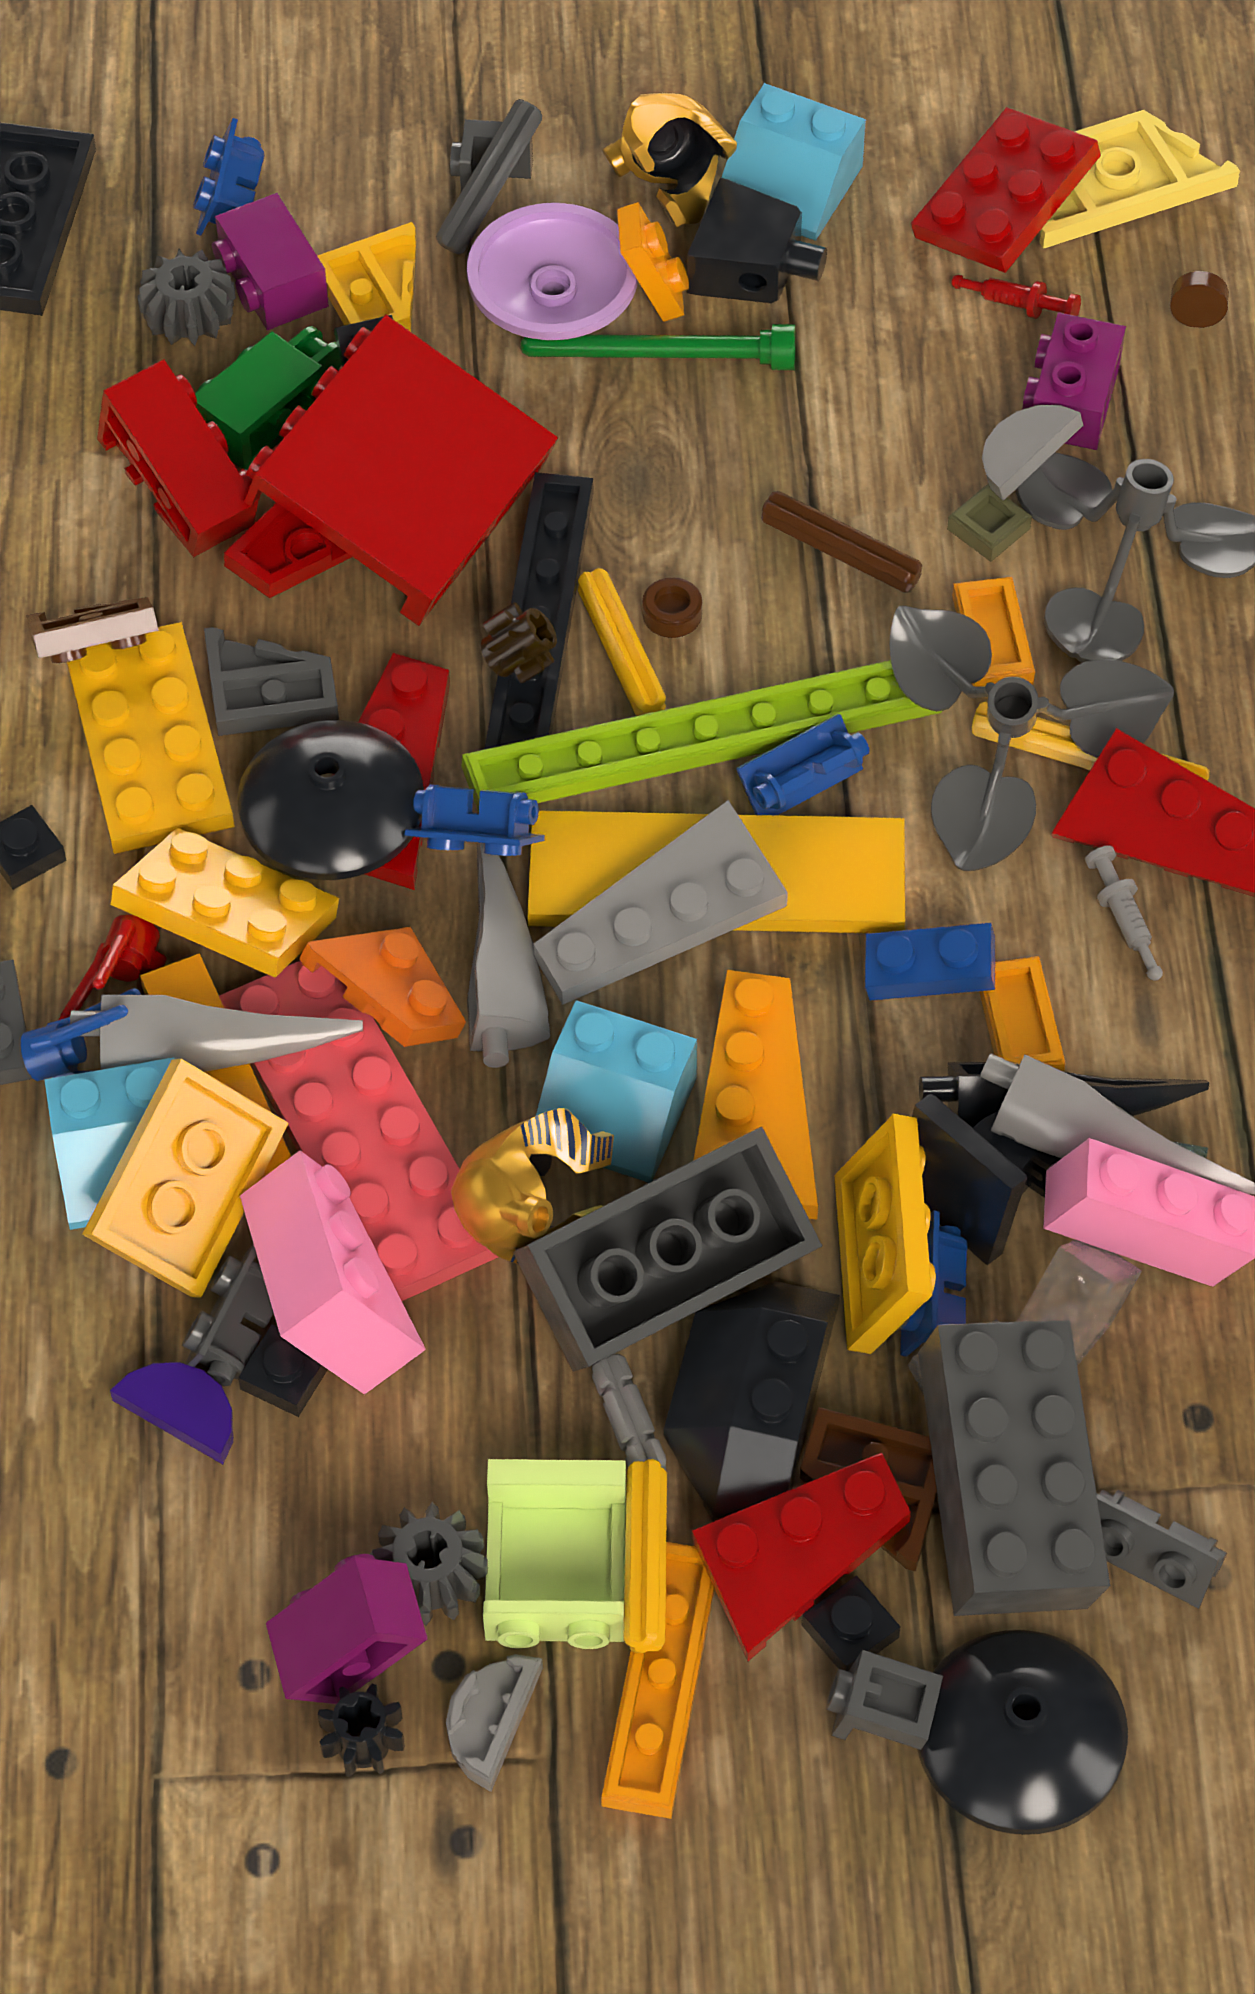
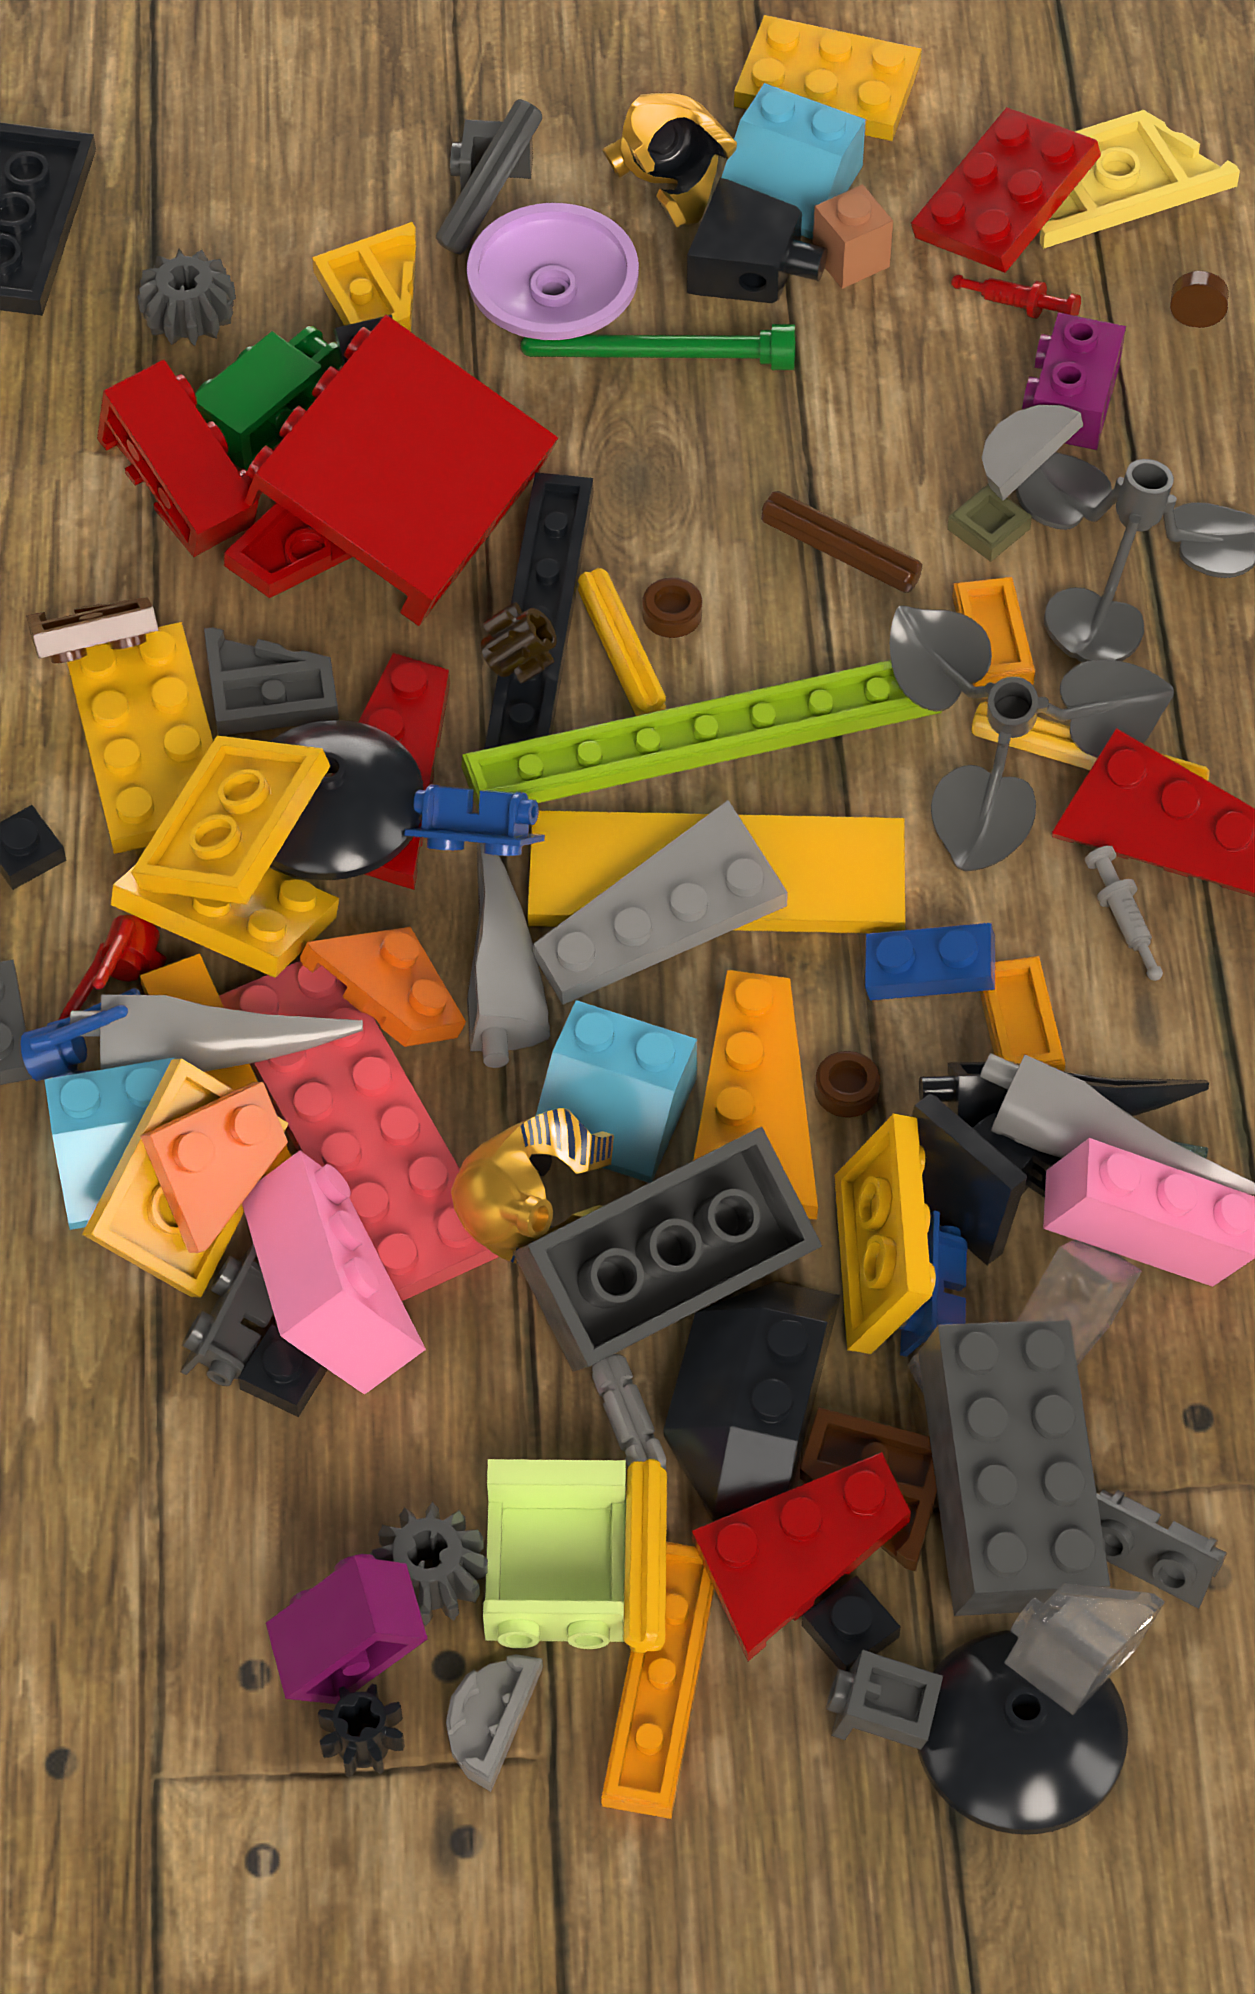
dark purple tile [110,1362,234,1465] -> none
blue hinge [193,118,265,236] -> none
magenta brick [212,193,329,331] -> none
light orange plate [617,202,689,322] -> none
blue hinge [736,714,870,815] -> none
none -> yellow plate [131,735,330,905]
none -> orange wing [140,1082,288,1253]
none -> yellow plate [734,15,922,141]
none -> nougat brick [813,184,893,289]
none -> reddish brown tile [815,1051,880,1118]
none -> clear slope [1005,1583,1165,1715]

